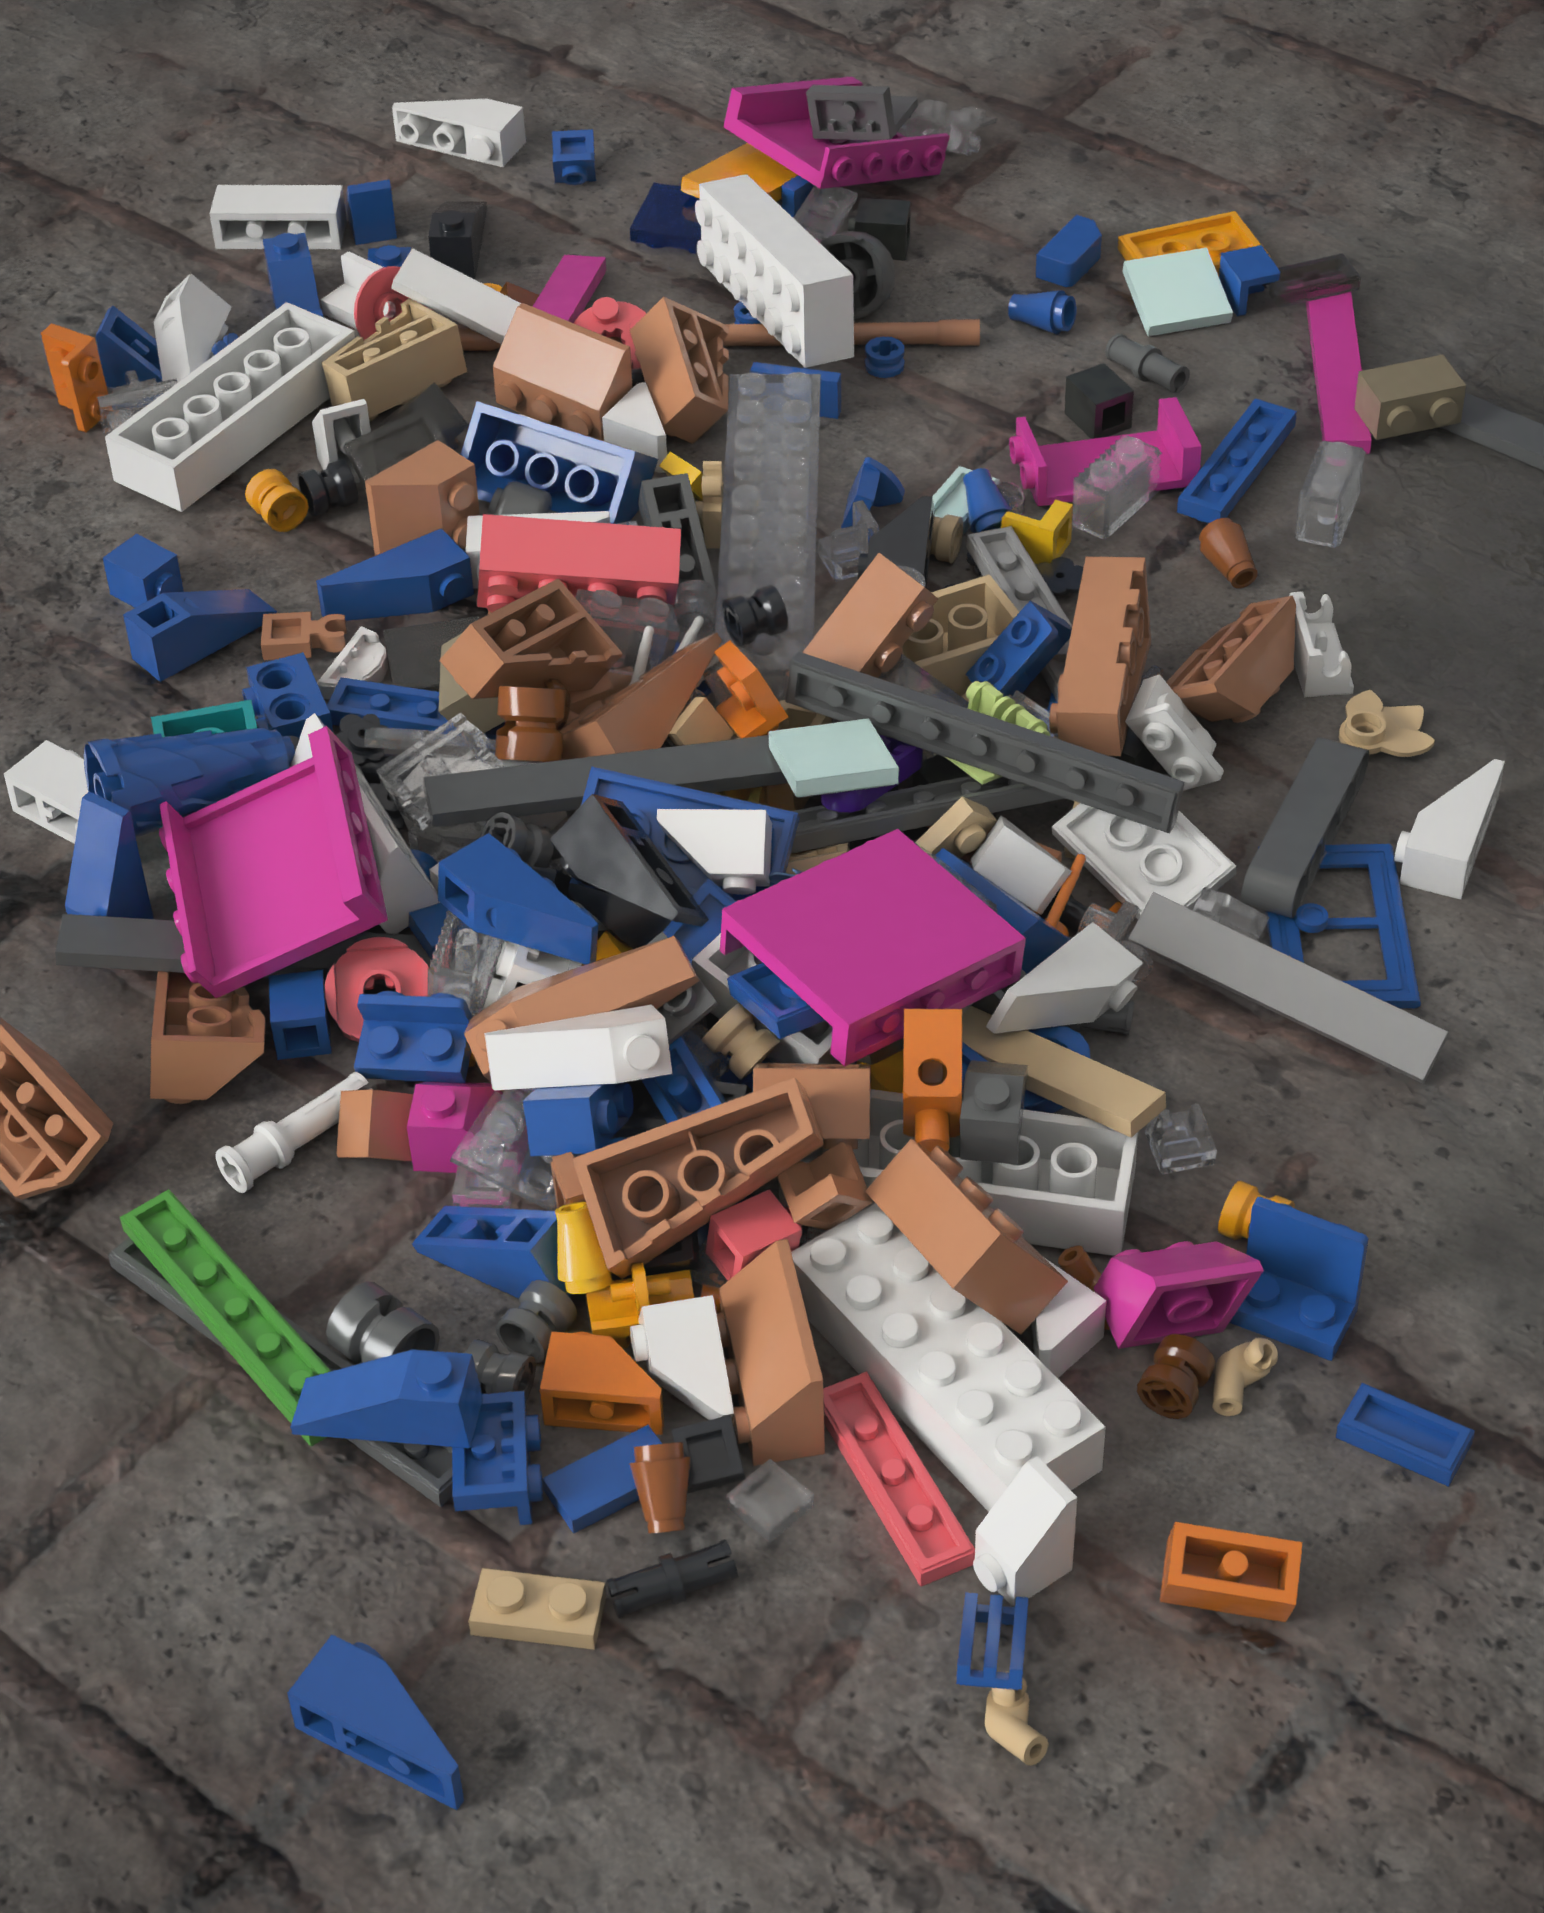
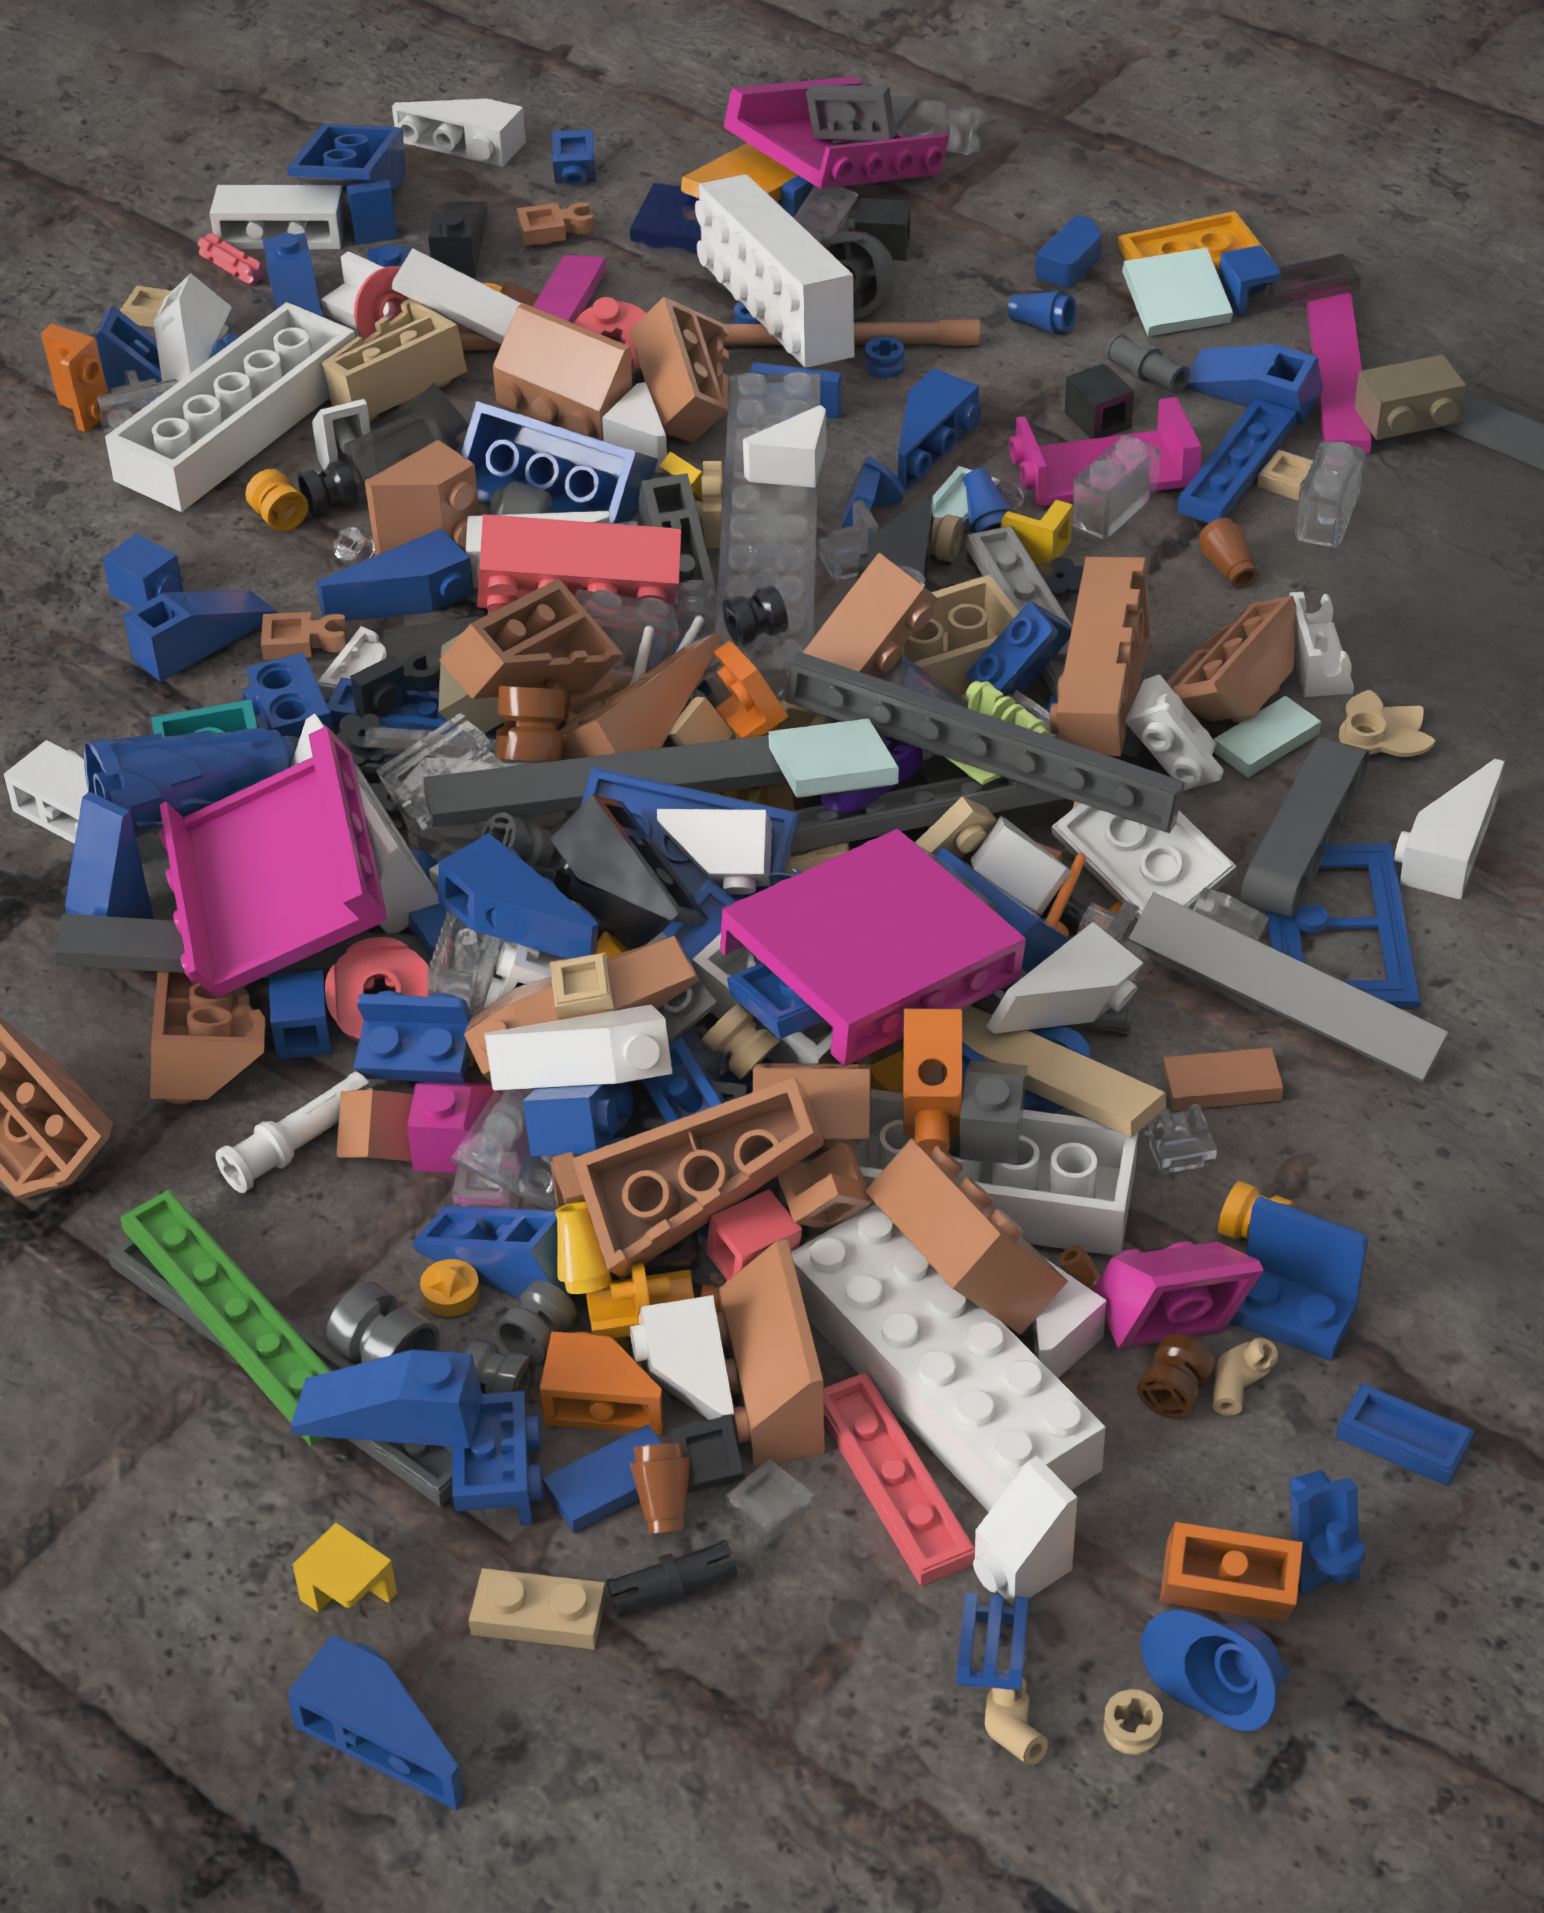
none -> tan tile [120,286,172,327]
none -> coral axle [198,233,265,285]
none -> blue slope [287,123,406,192]
none -> yellow panel [293,1523,397,1613]
none -> clear hinge [333,527,375,567]
none -> black plate [350,652,440,718]
none -> light orange tile [420,1259,480,1317]
none -> nougat plate [517,202,594,246]
none -> tan tile [550,952,614,1019]
none -> white slope [743,405,826,488]
none -> blue slope [898,368,981,491]
none -> tan bush [1103,1689,1163,1755]
none -> blue piece [1141,1609,1290,1731]
none -> nougat tile [1162,1047,1283,1111]
none -> blue slope [1185,344,1323,424]
none -> light aqua tile [1214,696,1321,778]
none -> tan tile [1257,450,1320,501]
none -> blue hips [1290,1471,1365,1594]

